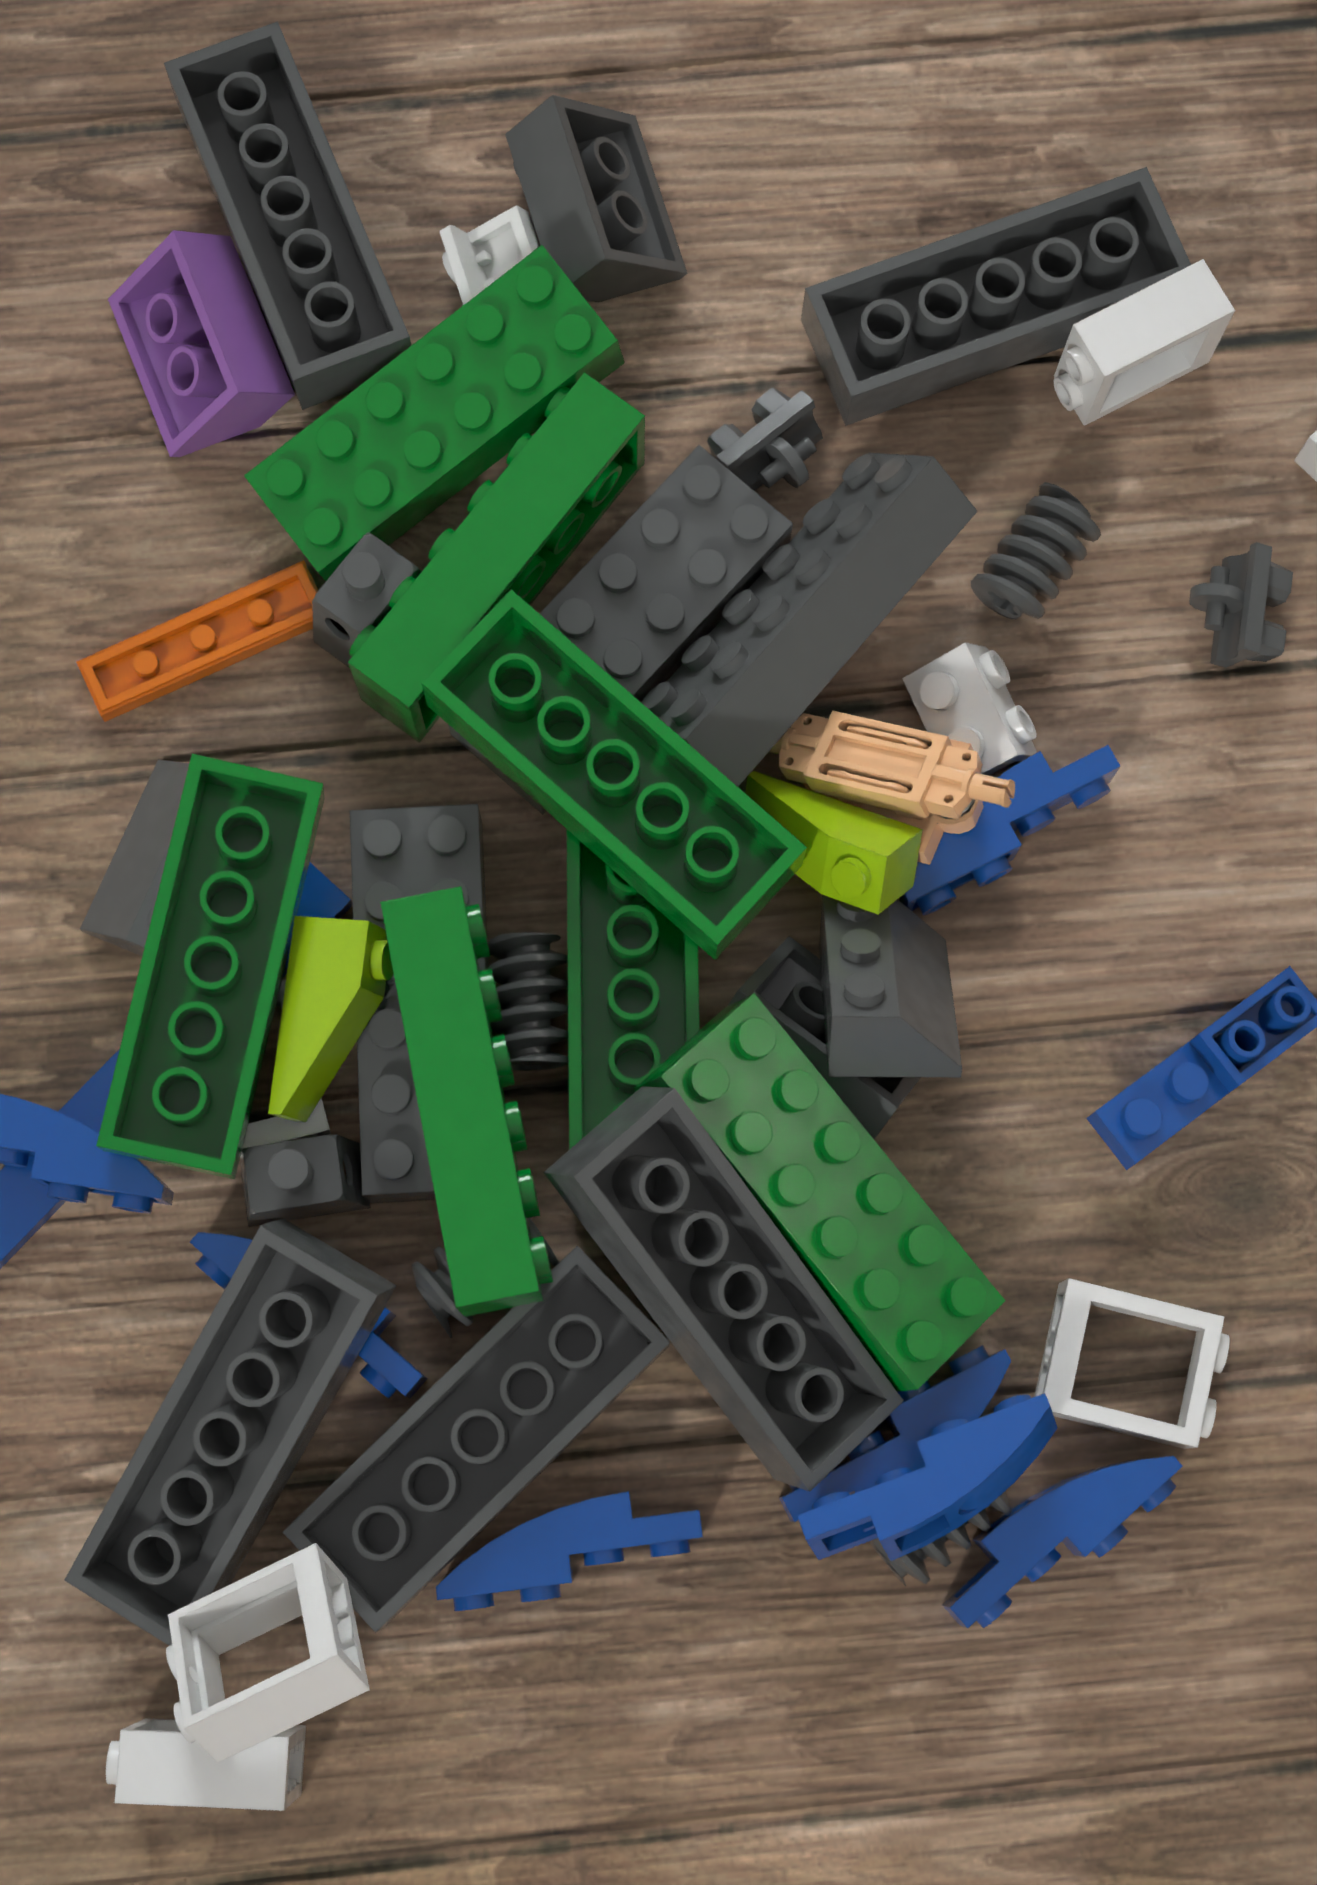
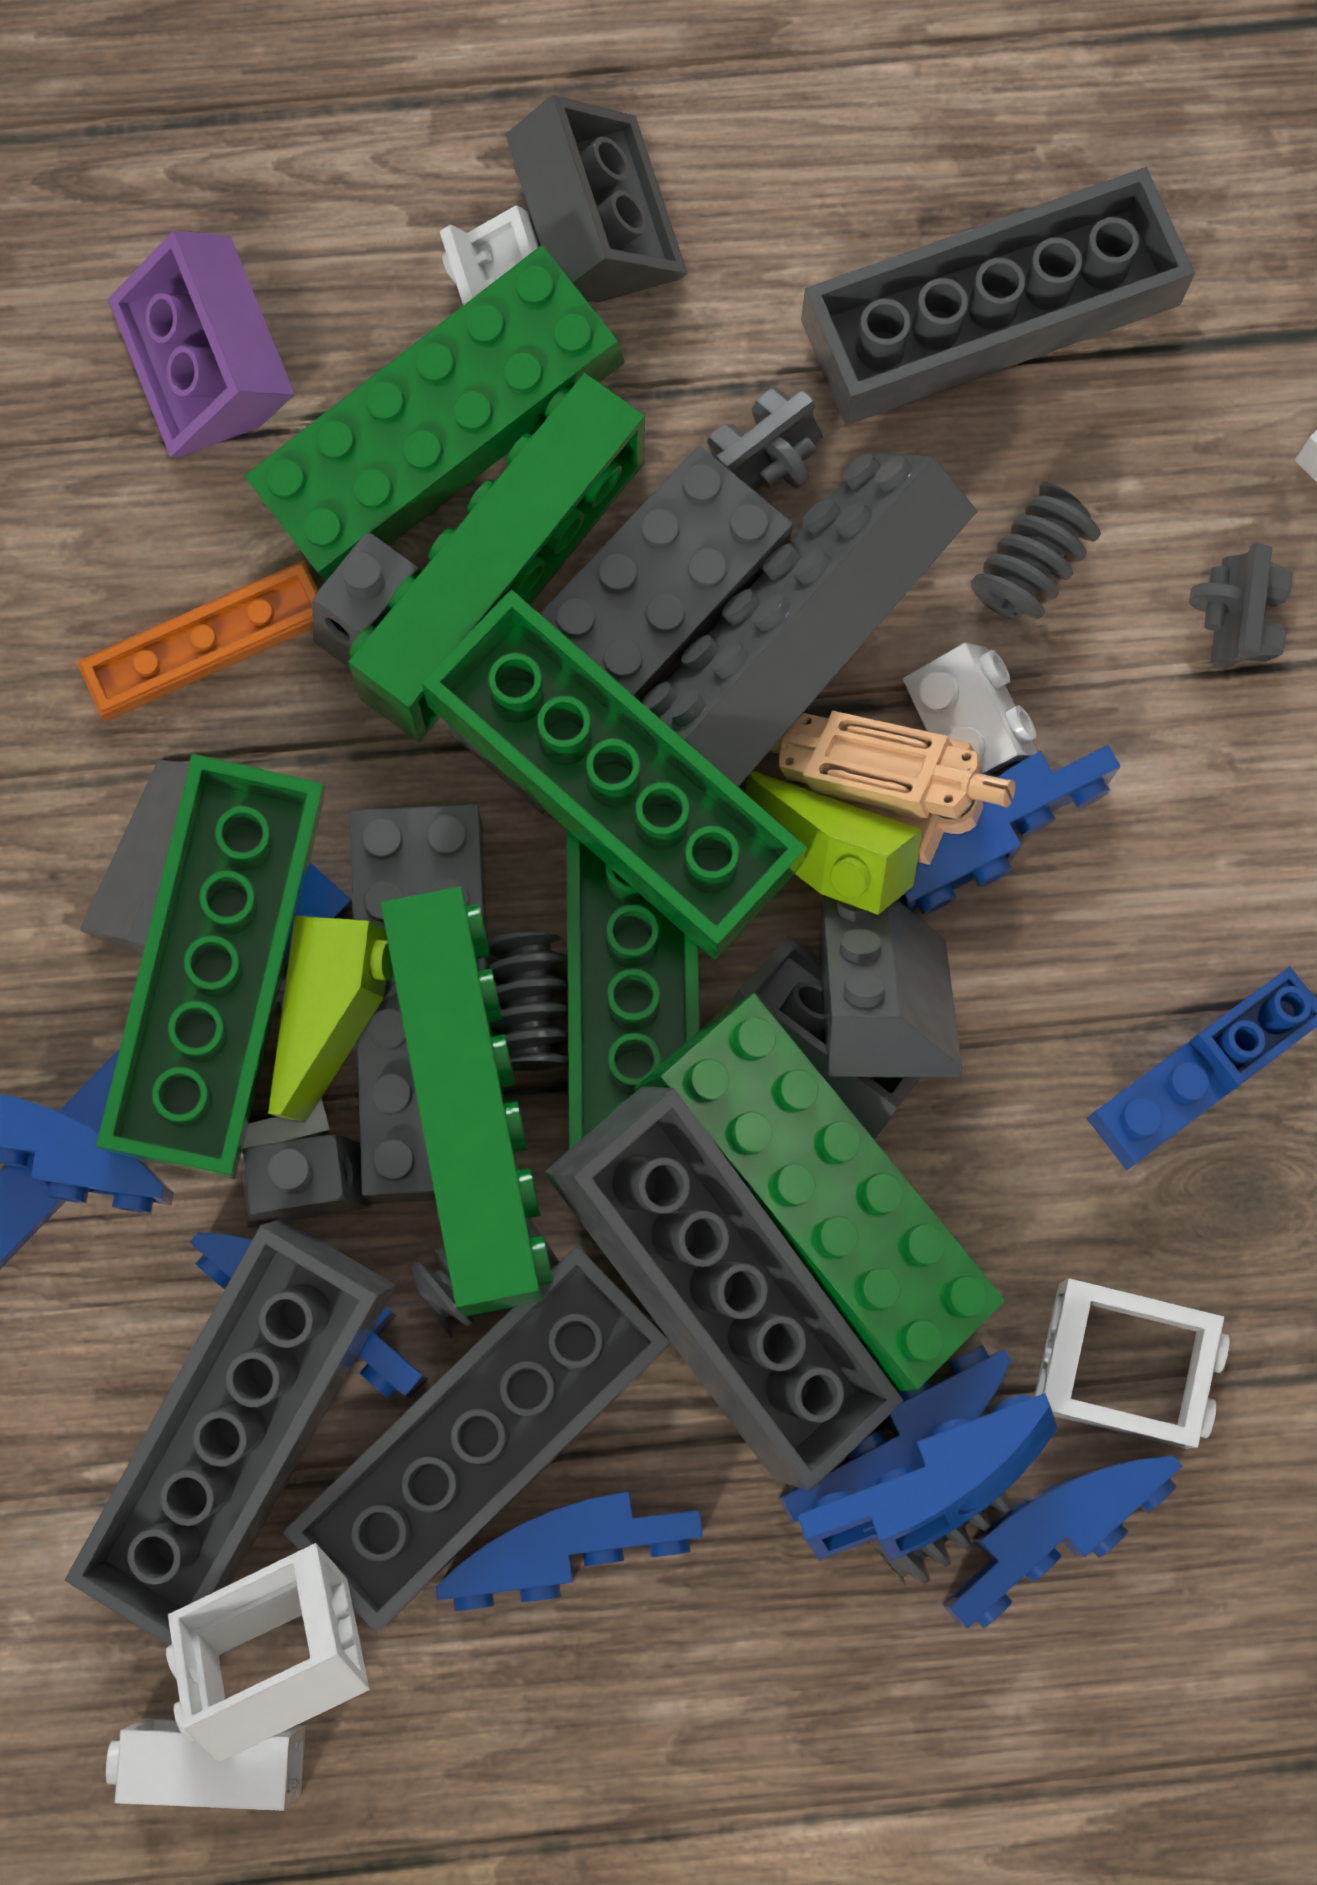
dark grey brick [164,21,411,410] -> none
white window [1054,259,1235,426] -> none

